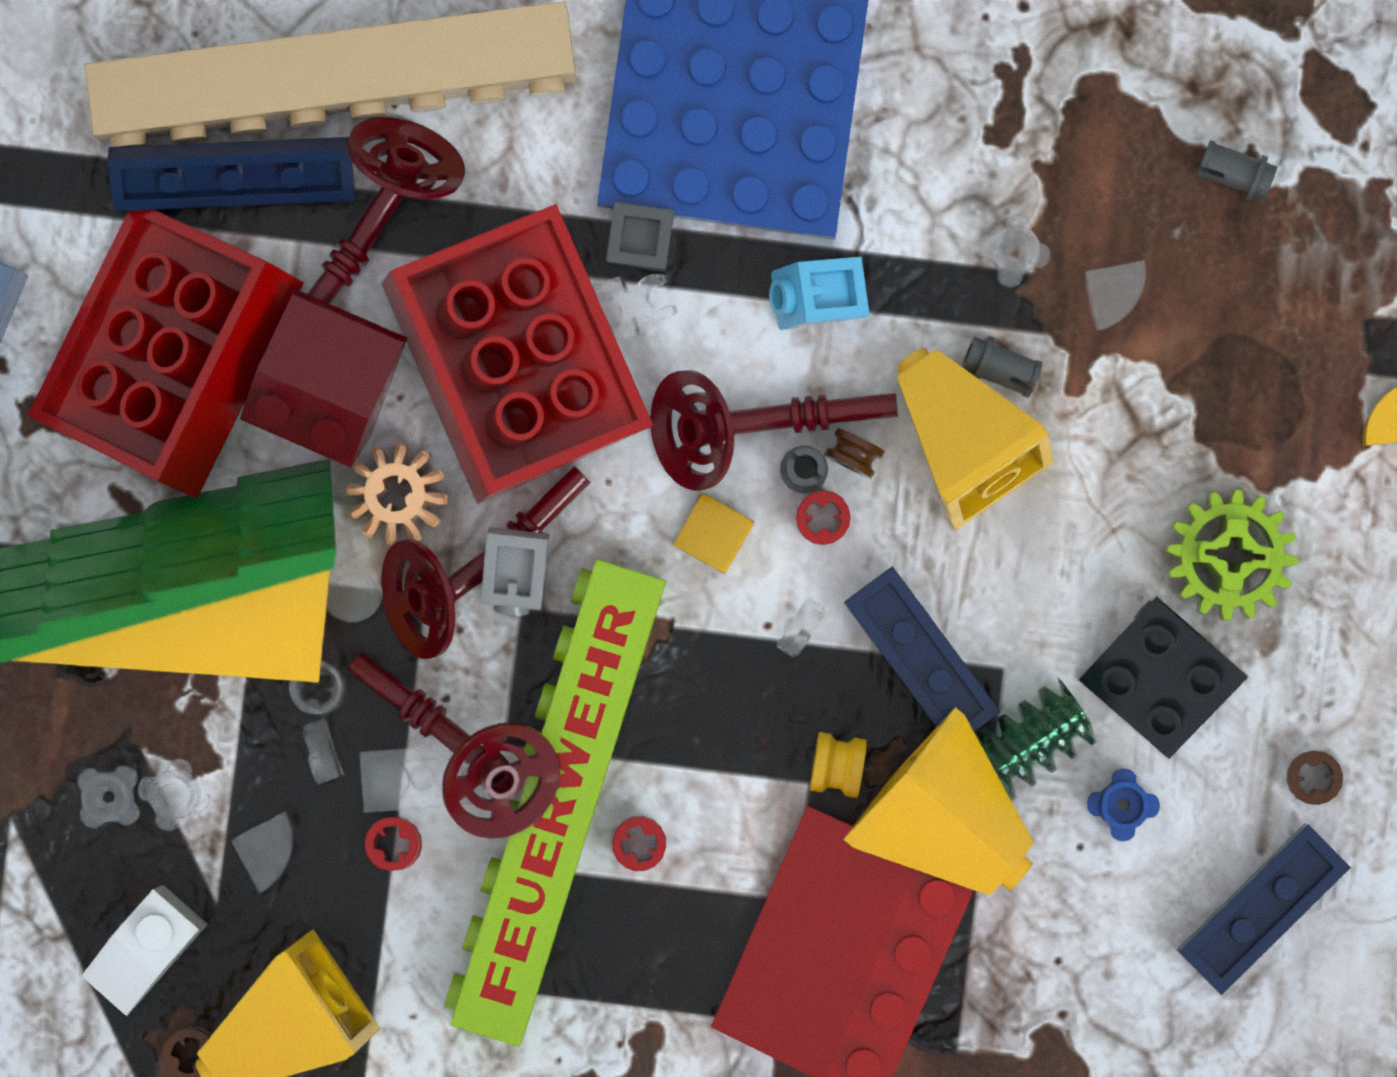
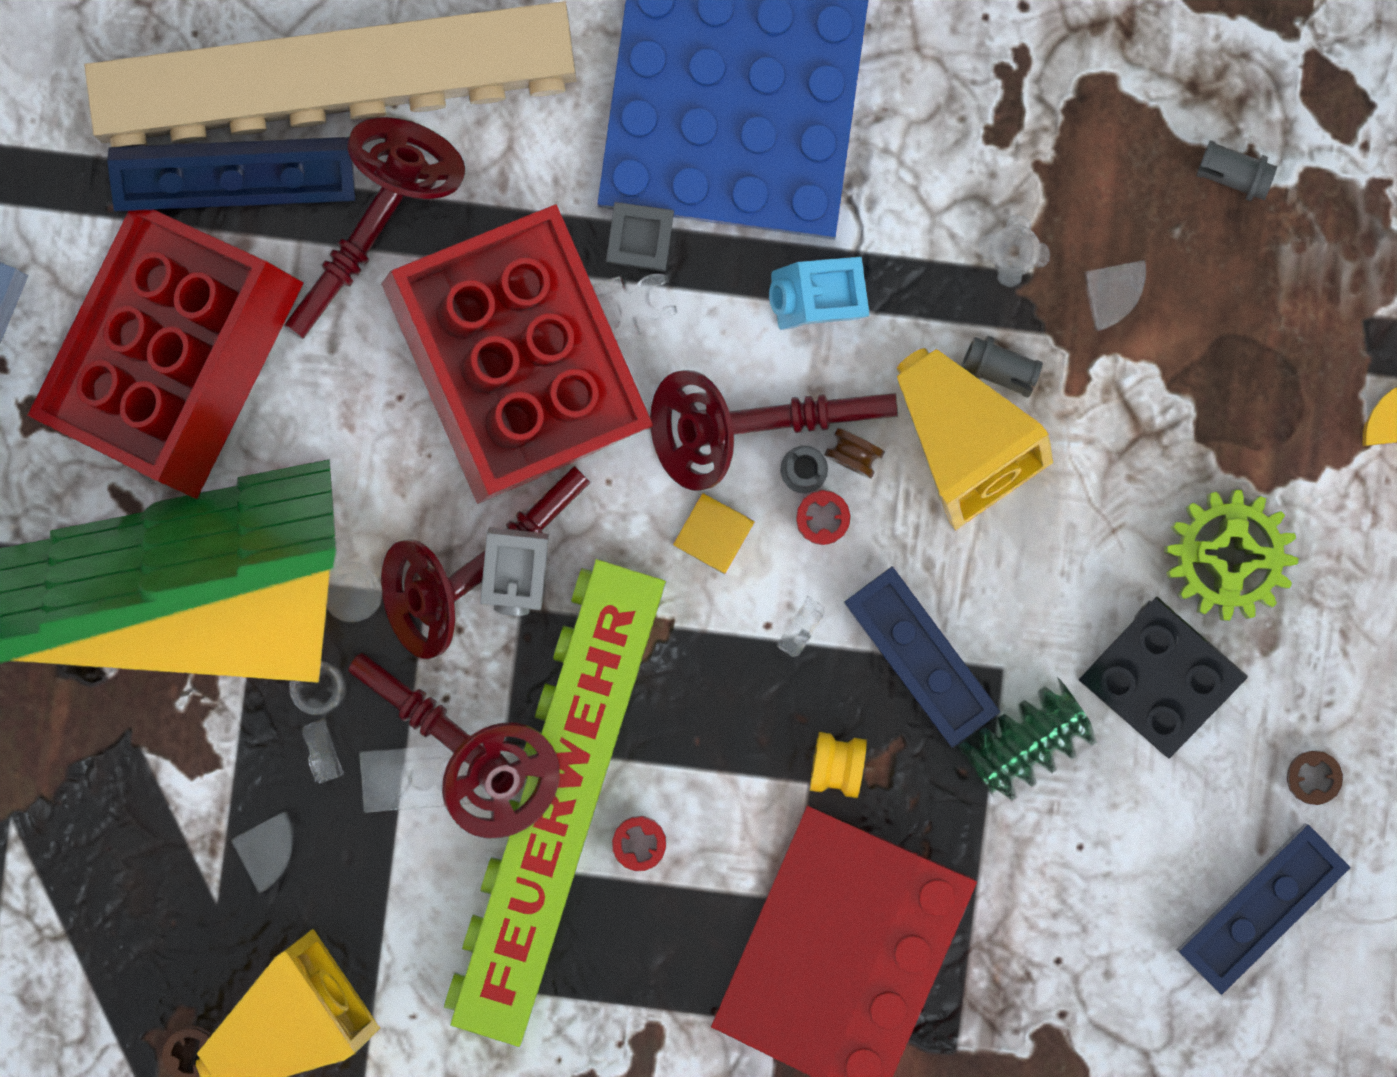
clear plate [78,766,140,828] -> none
white slope [82,885,208,1016] -> none
clear plate [138,759,210,831] -> none
dark red slope [240,289,407,468] -> none
light nougat gear [345,443,449,546] -> none
red bush [365,817,422,871] -> none
yellow slope [843,707,1034,896] -> none
blue plate [1087,769,1160,841] -> none

